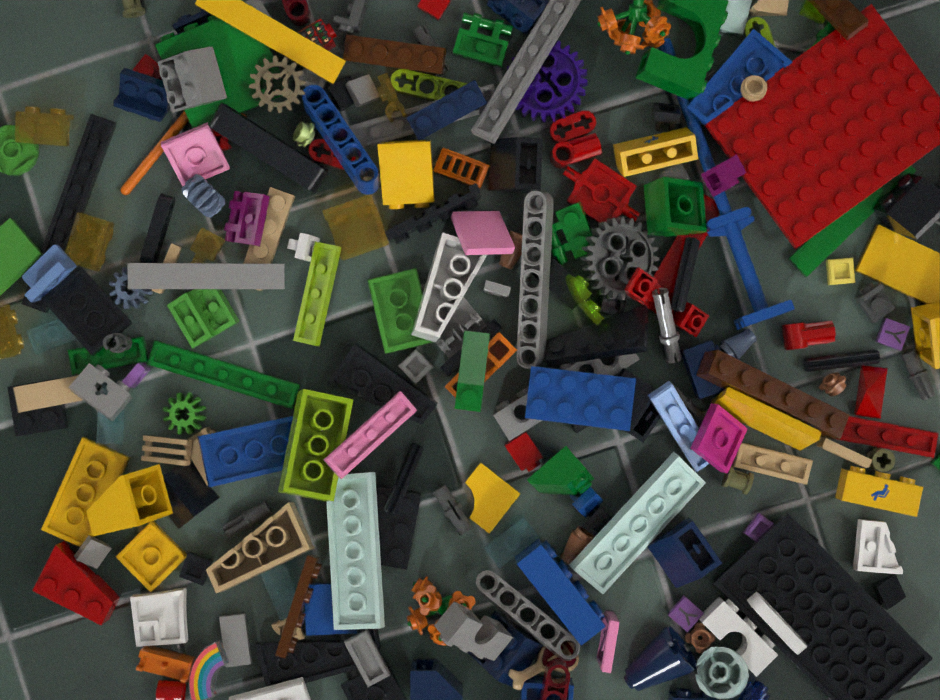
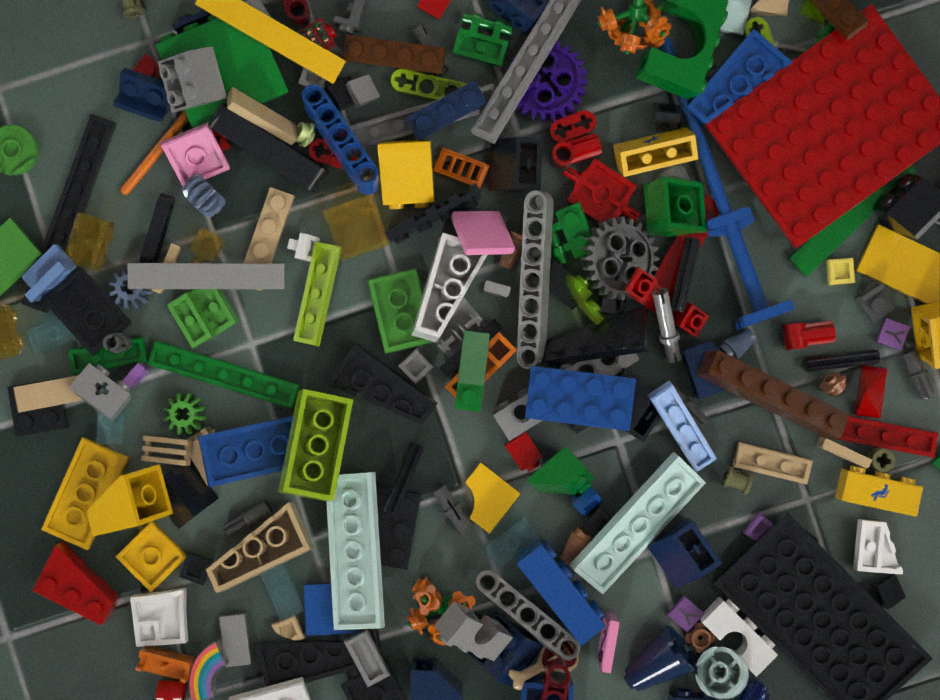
clear yellow bracket [15,106,74,146] -> none
light grey tile [74,535,112,569] -> none
magenta plate [224,191,270,247] -> none
dark tan gear [249,56,306,113] -> none
reddish brown plate [275,554,322,658] -> none
bright pink tile [323,391,417,479] -> none
clear yellow plate [377,73,406,122] -> none
dark pink plate [690,403,748,473] -> none
magenta brick [701,155,747,197] -> none
yellow tile [711,387,822,451] -> none
tan plate [741,75,767,101] -> none
white beam [747,591,808,655] -> none
none -> tan tile [227,87,297,145]

